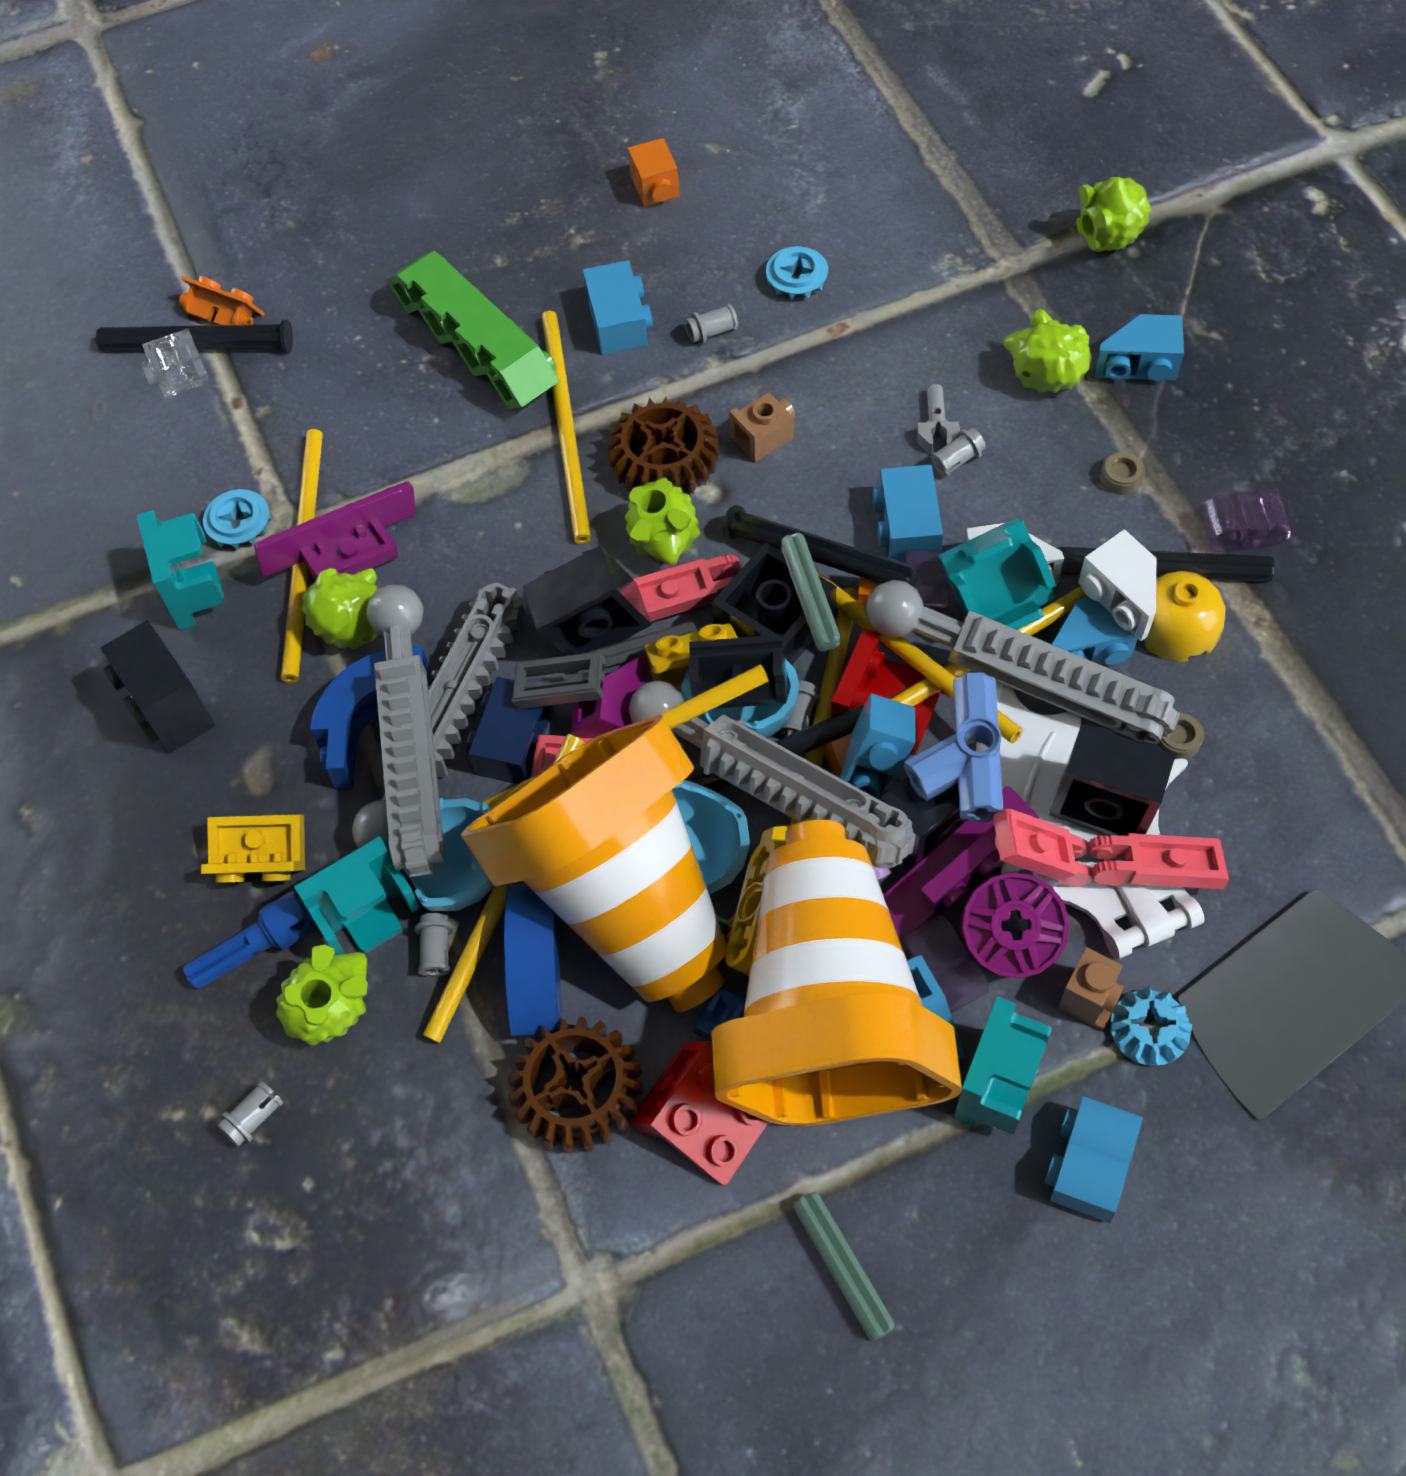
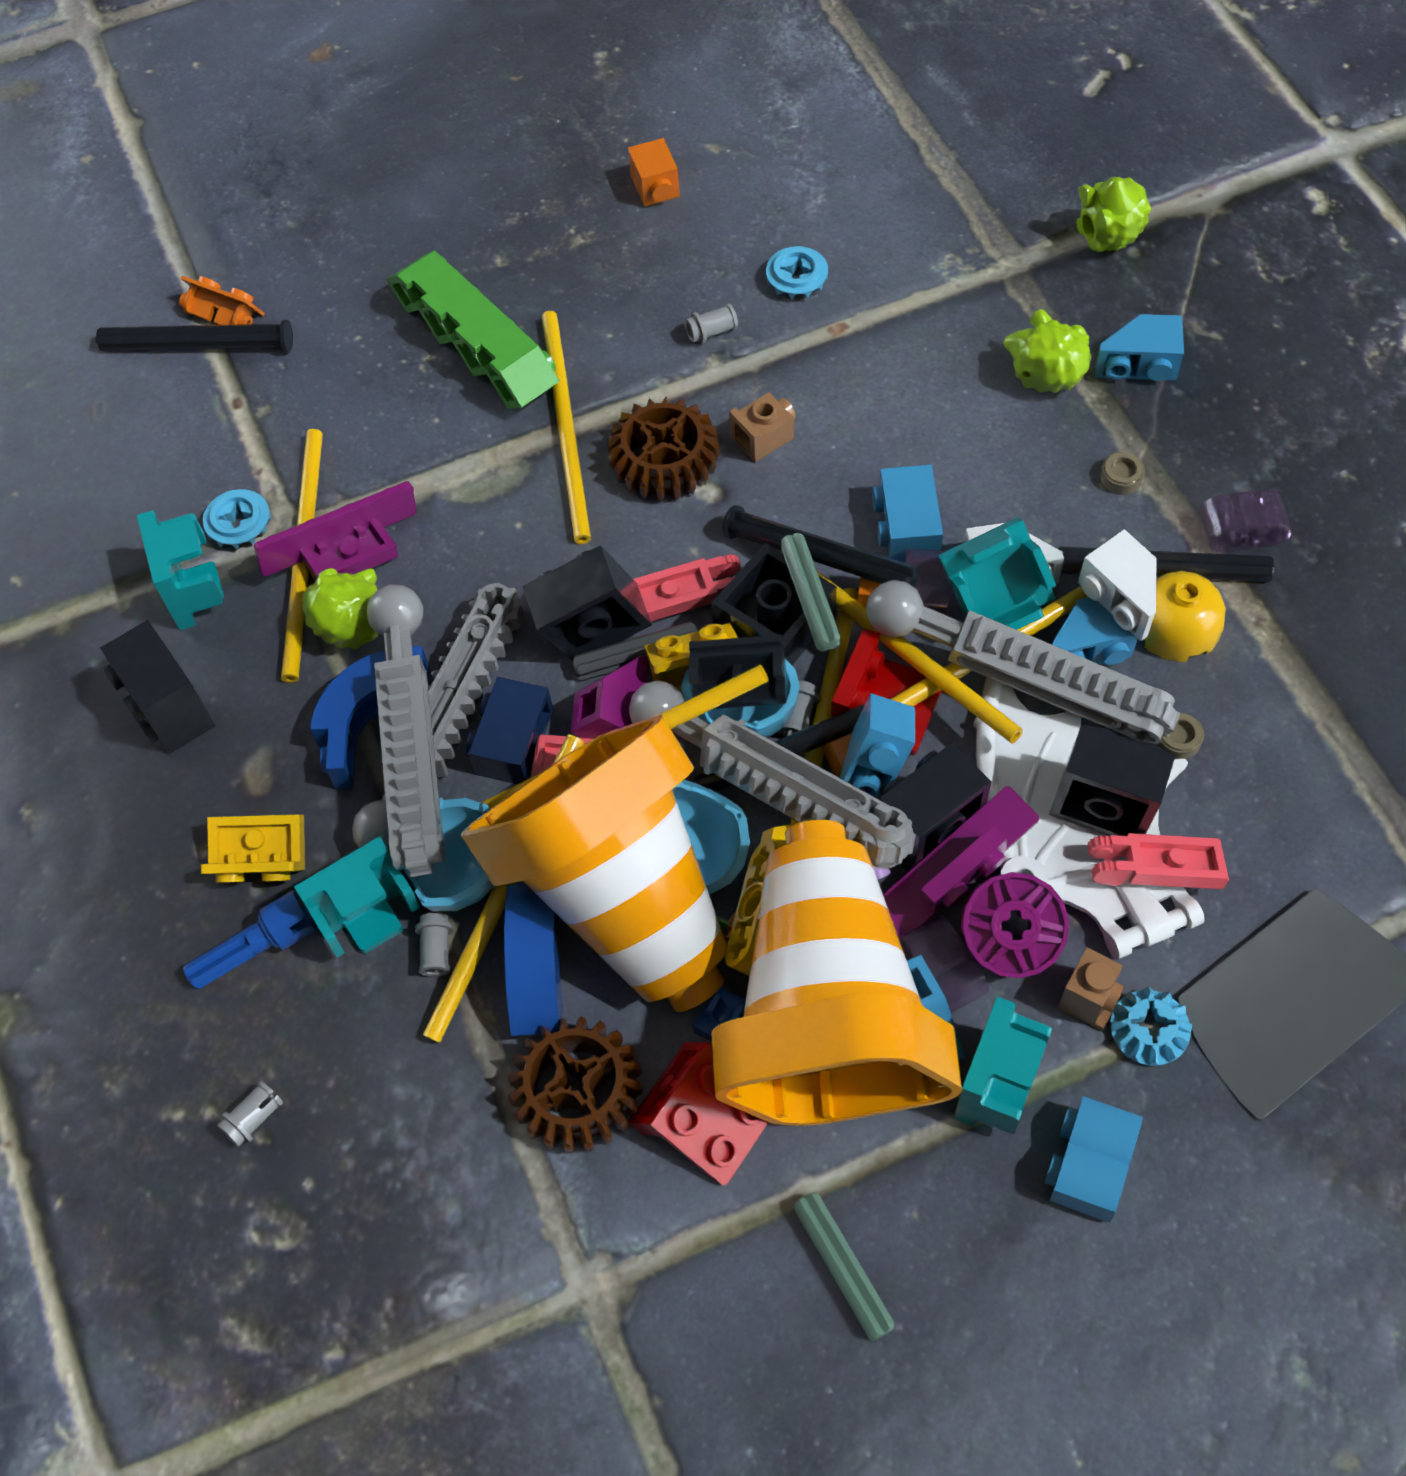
clear brick [141,329,210,398] -> none
lime animal [276,945,368,1046] -> none
dark grey tile [512,651,606,709] -> none
dark azure brick [583,260,653,355] -> none
lime animal [624,478,701,565] -> none
medium blue piece [904,672,1003,822] -> none
light grey bar [917,384,960,454] -> none
light grey pin [930,428,986,477] -> none
coral hinge [993,808,1093,887] -> none

